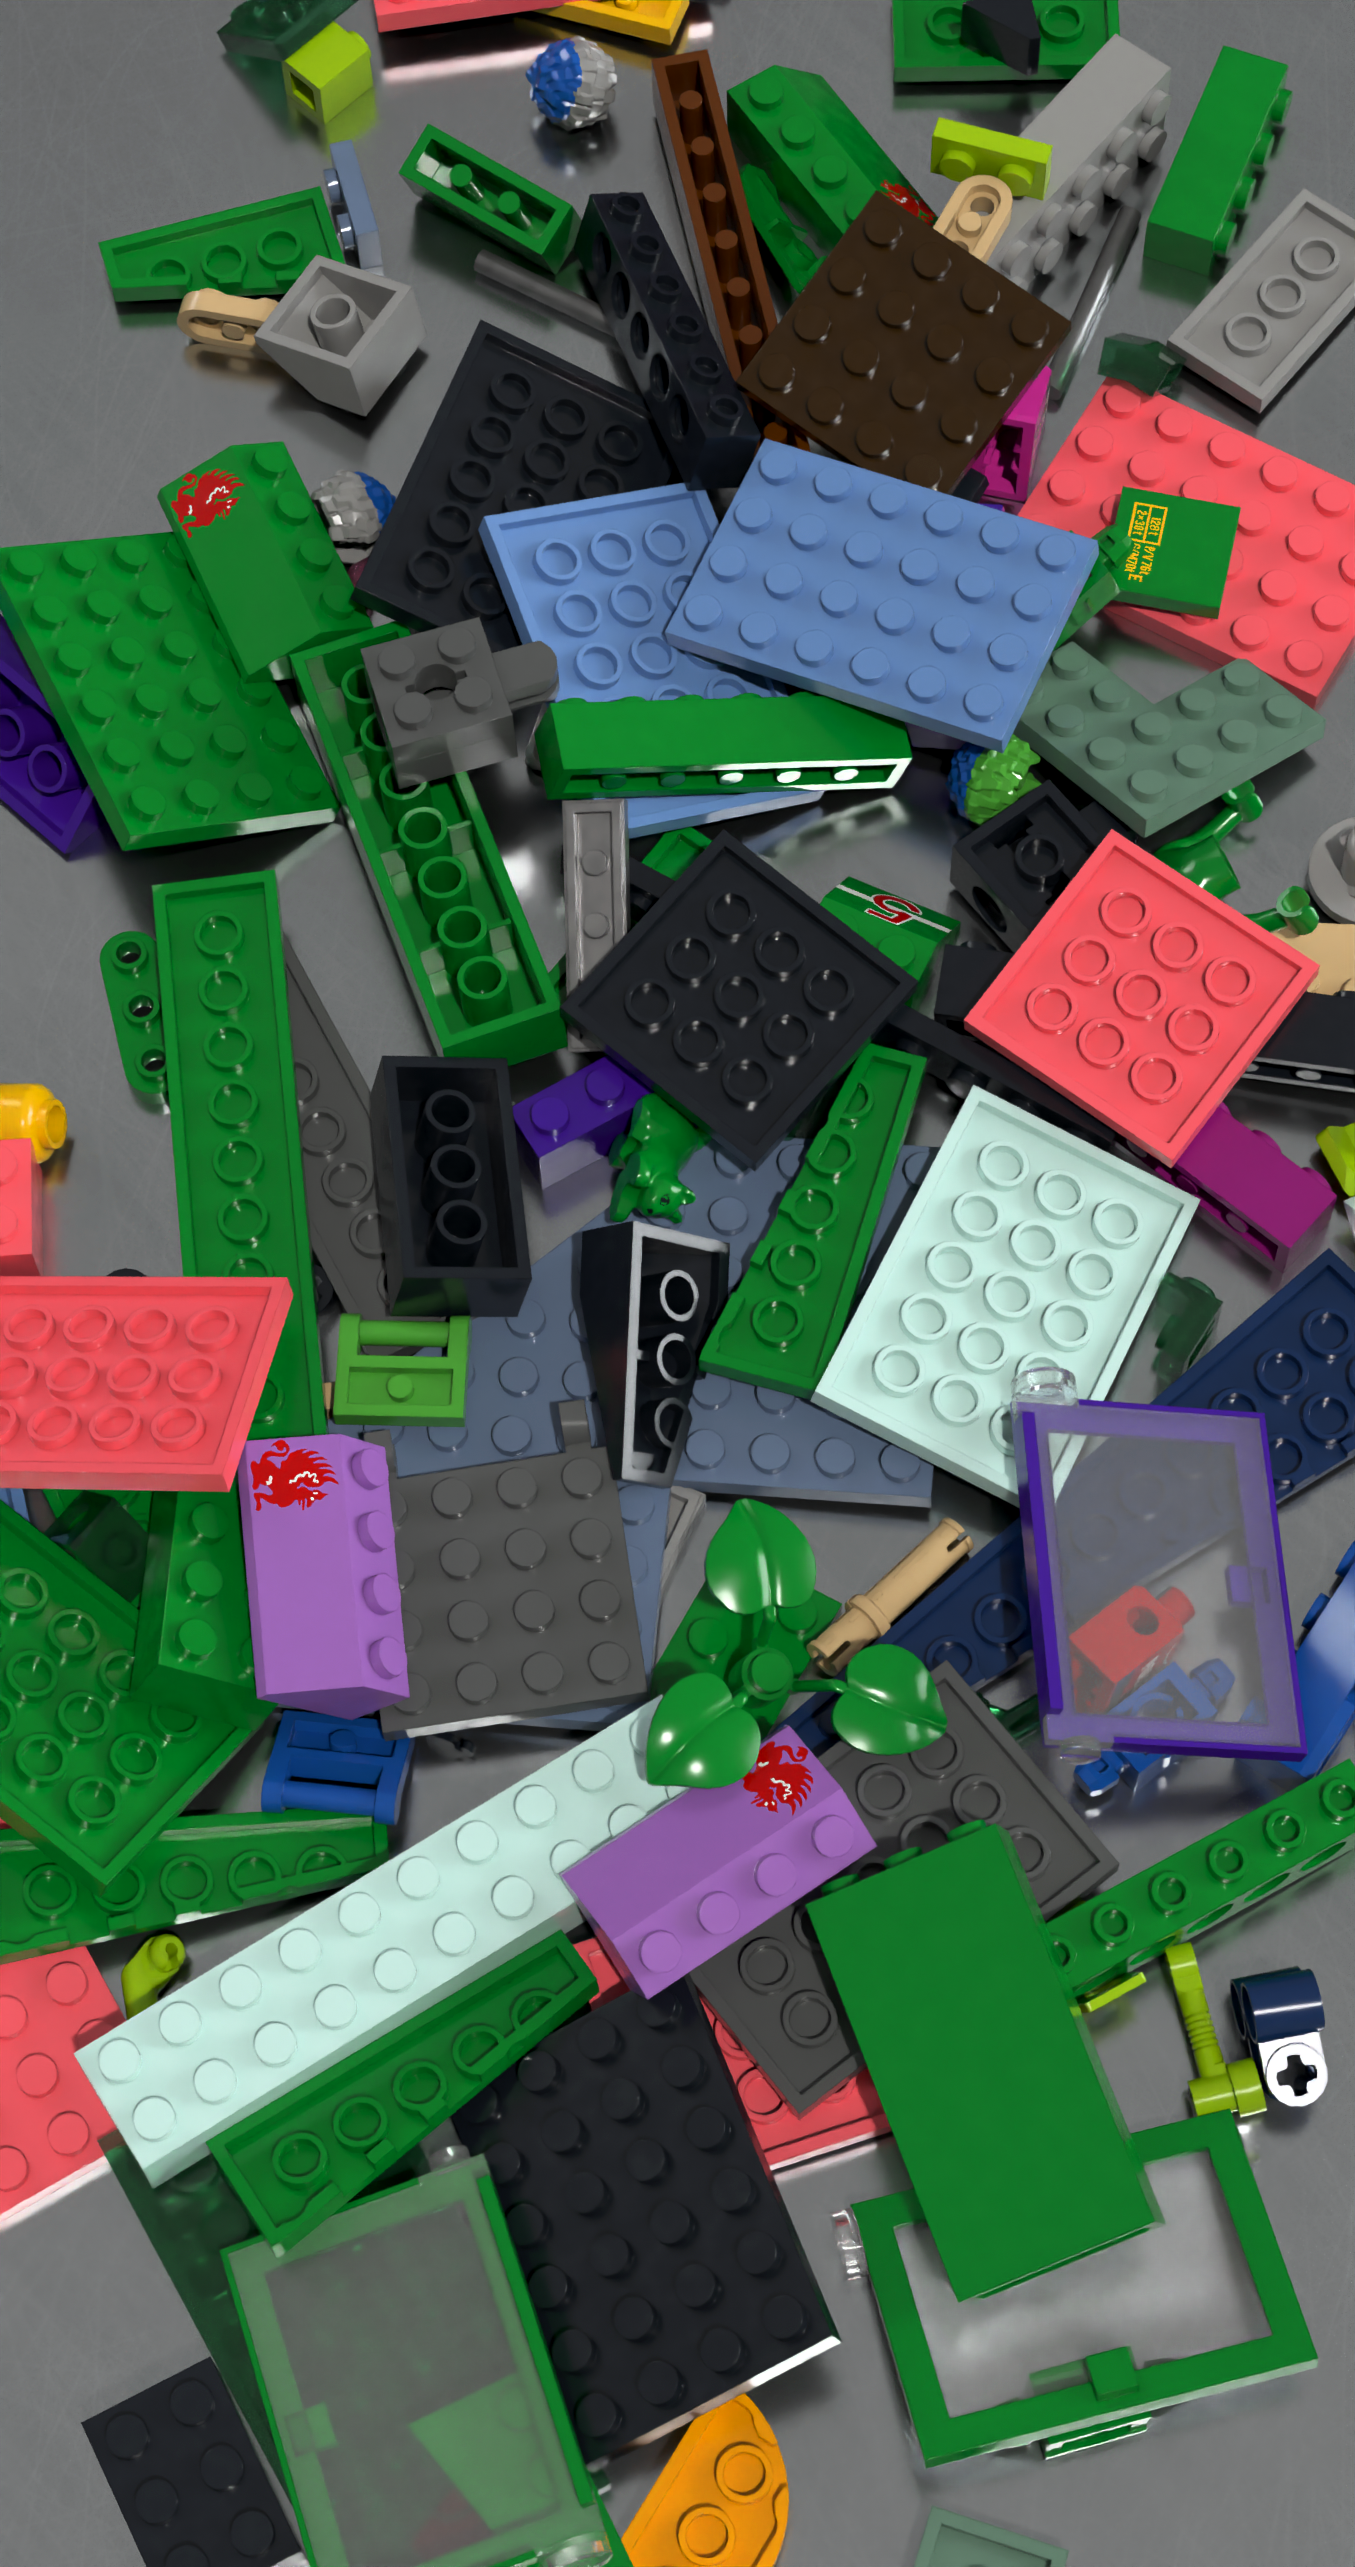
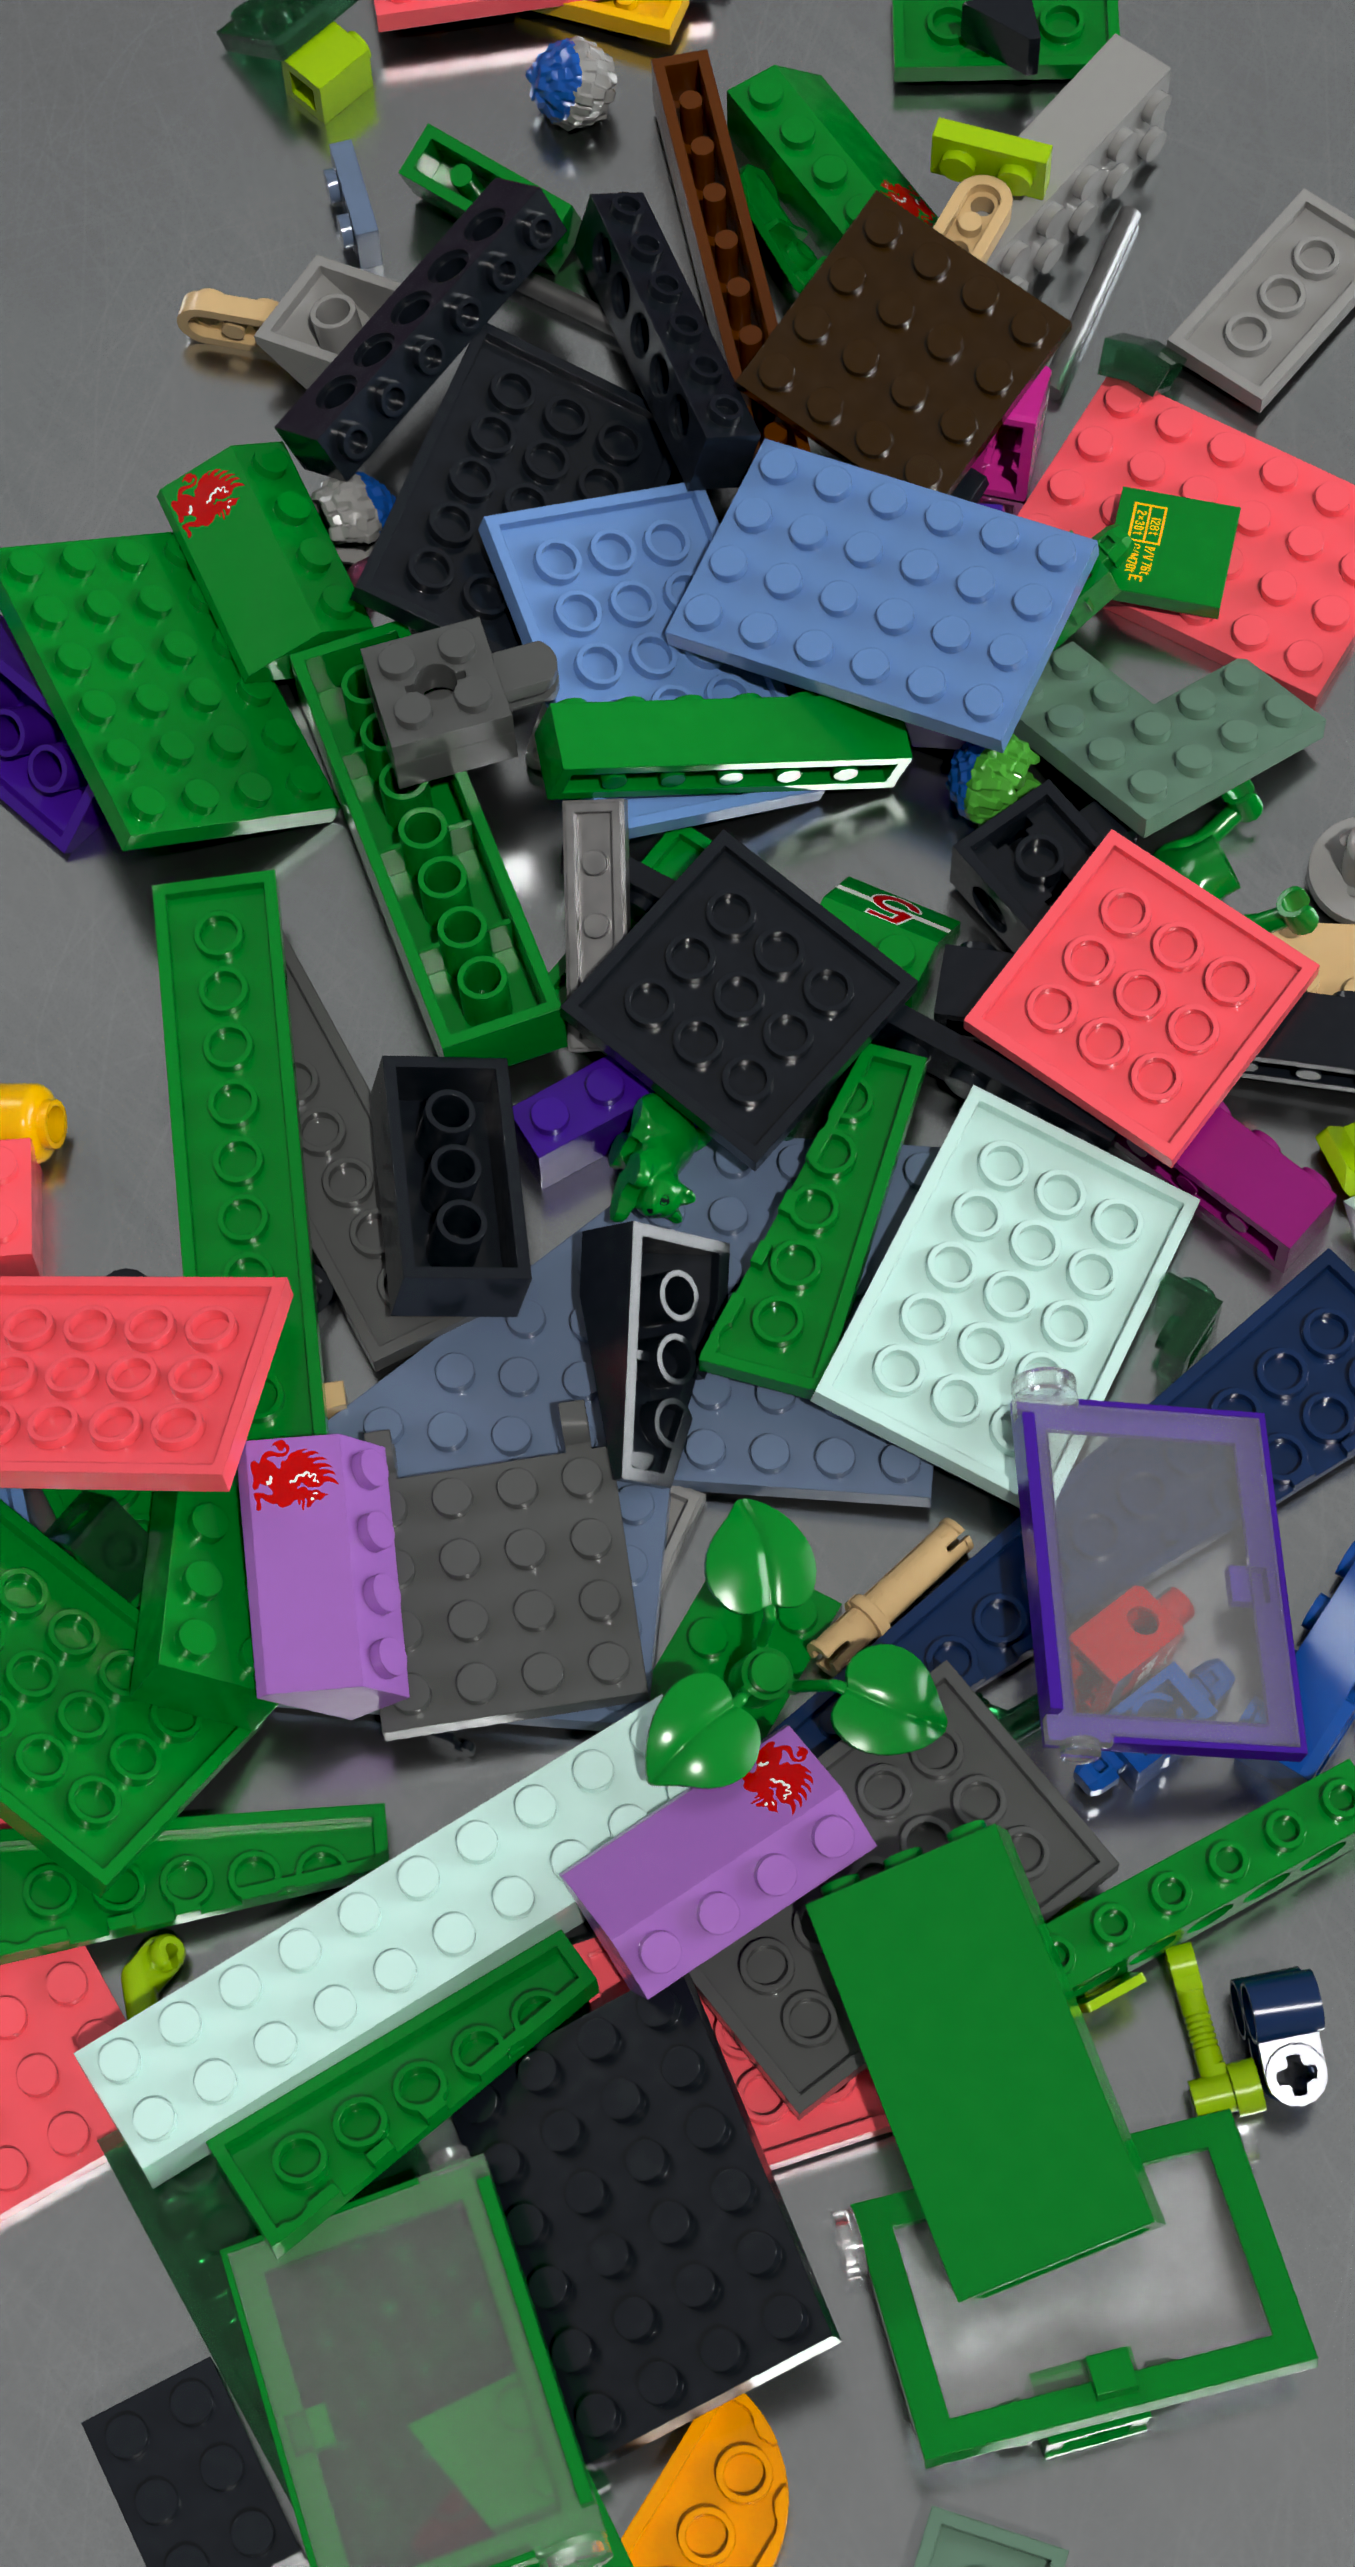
green wing [98,186,346,302] -> none
green plate [100,931,169,1104] -> none
blue plate [261,1710,415,1825] -> none
bright green plate [333,1313,472,1427] -> none
green brick [1143,45,1293,276] -> none
none -> black brick [274,177,567,482]

